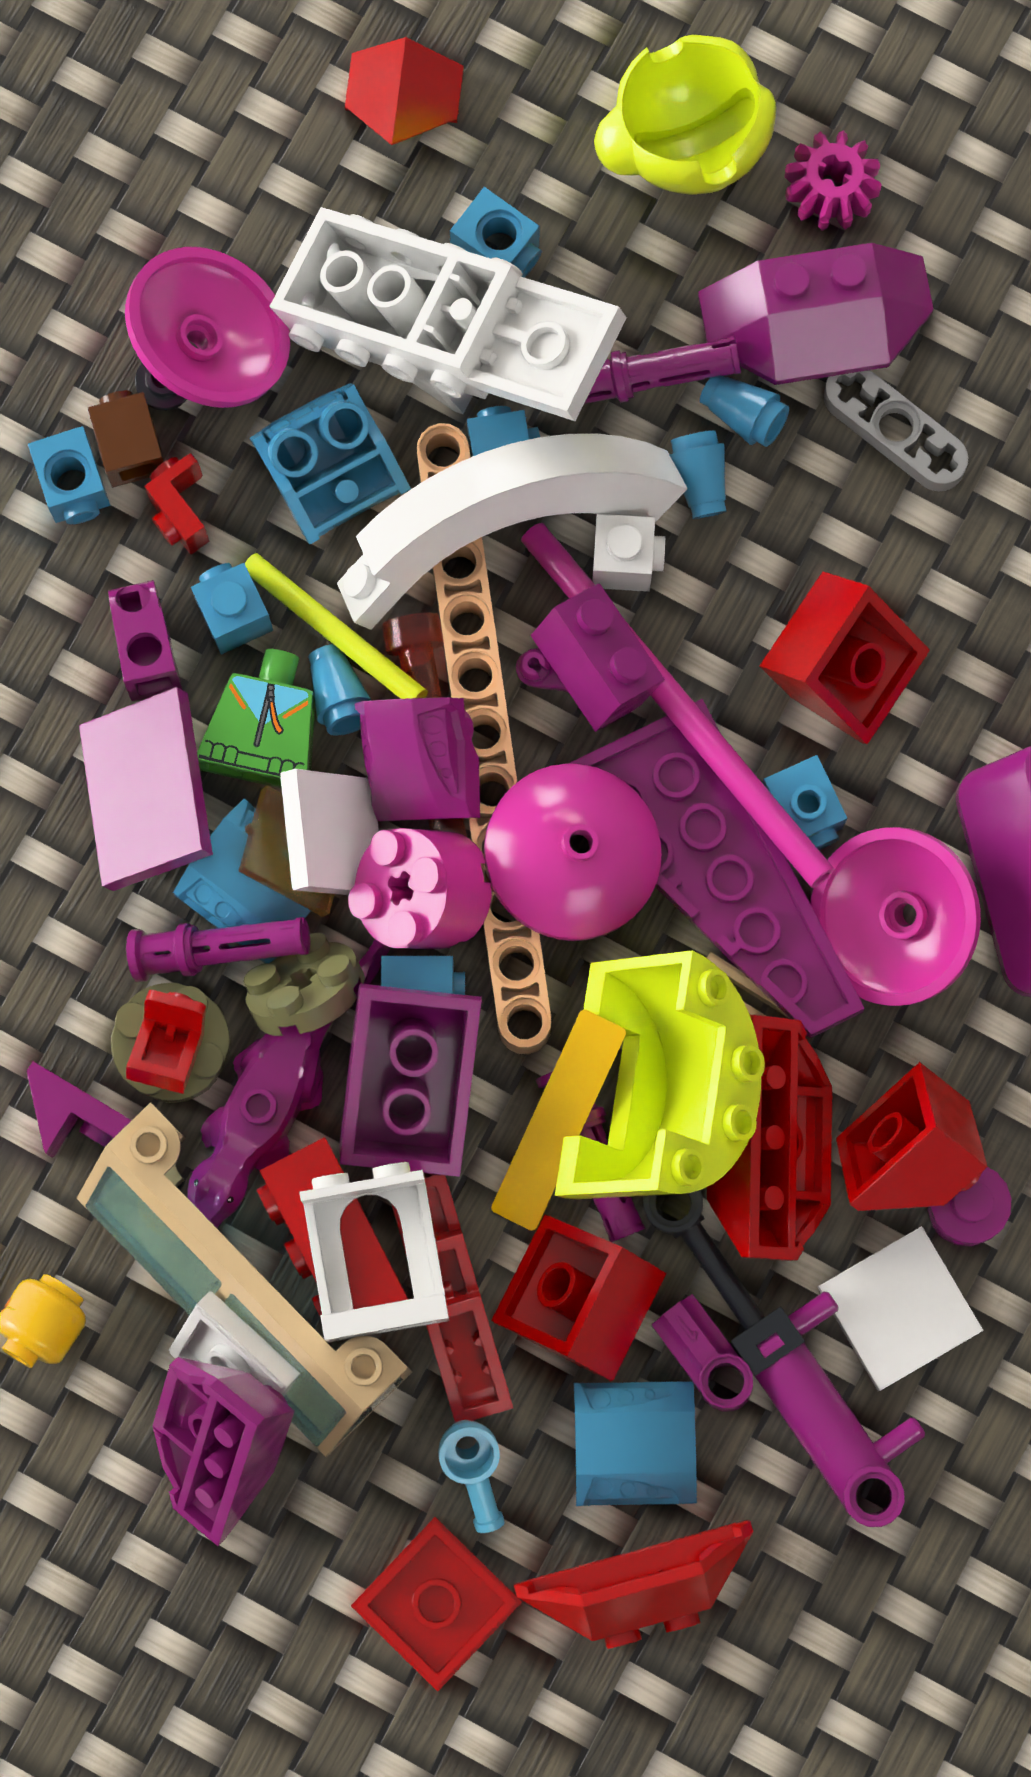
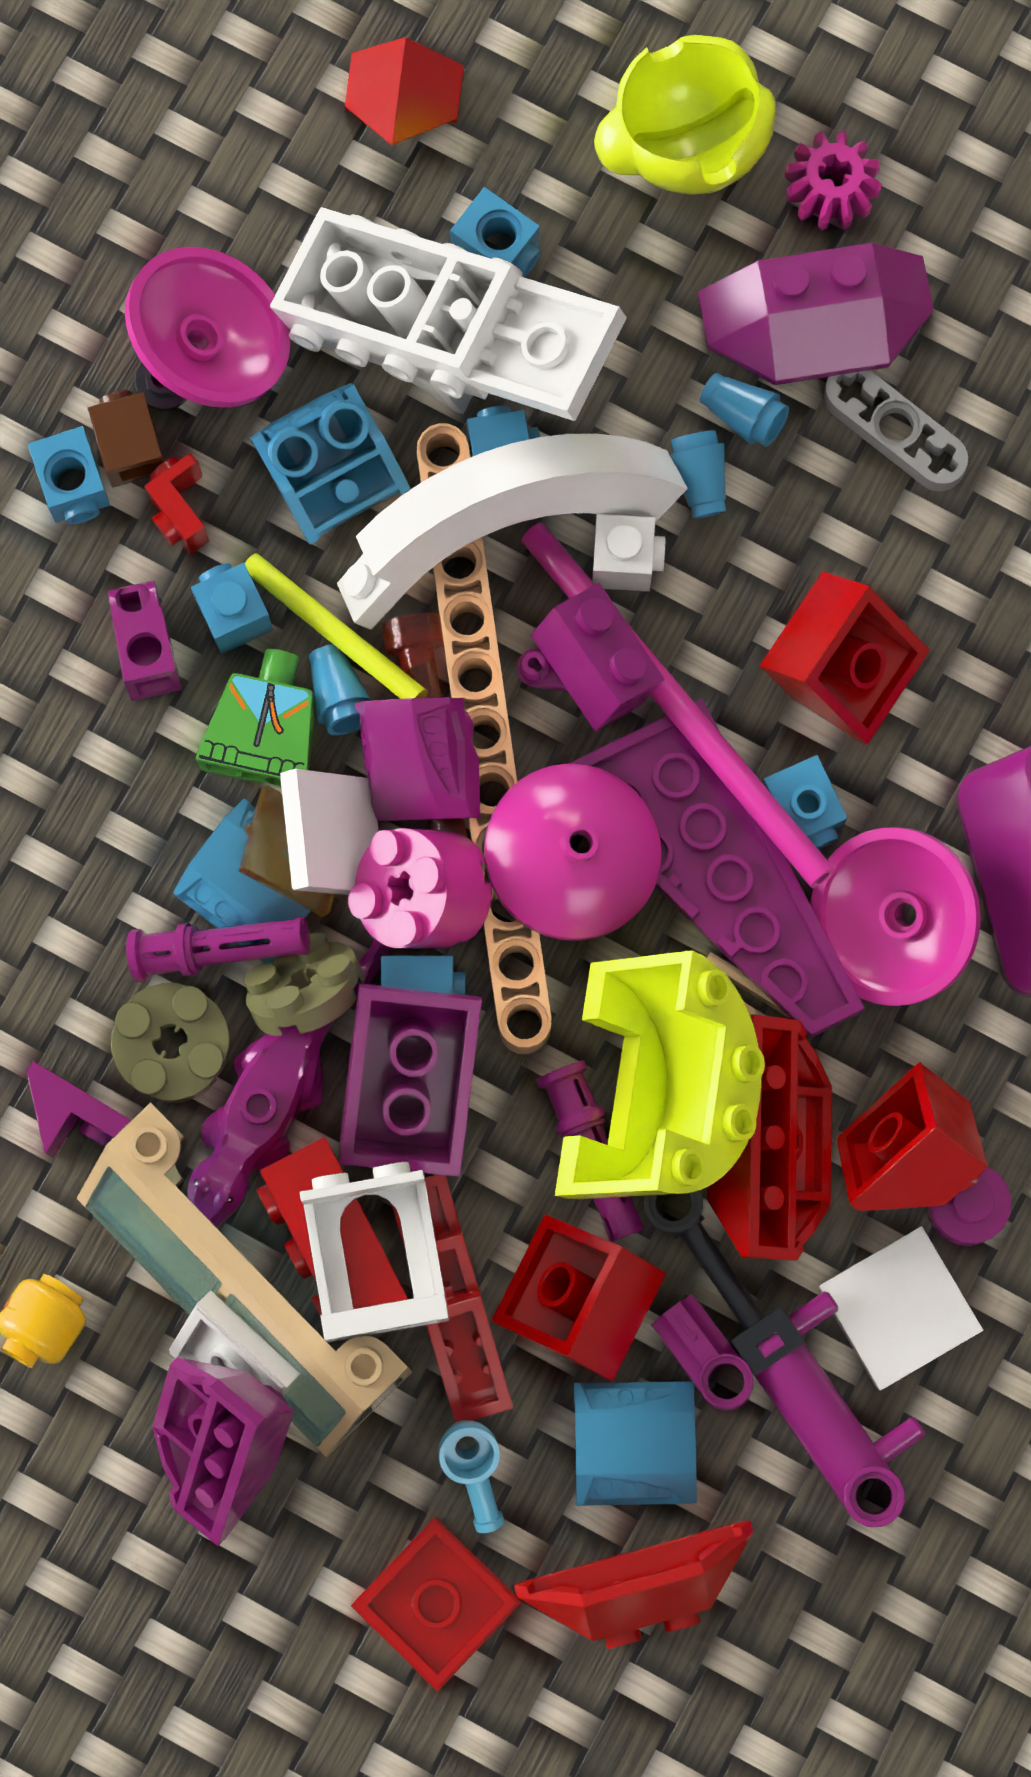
tile [79,687,213,891] -> none
red bracket [126,990,206,1094] -> none
yellow sticker [491,1010,626,1231] -> none
magenta pin [584,336,741,404] -> none

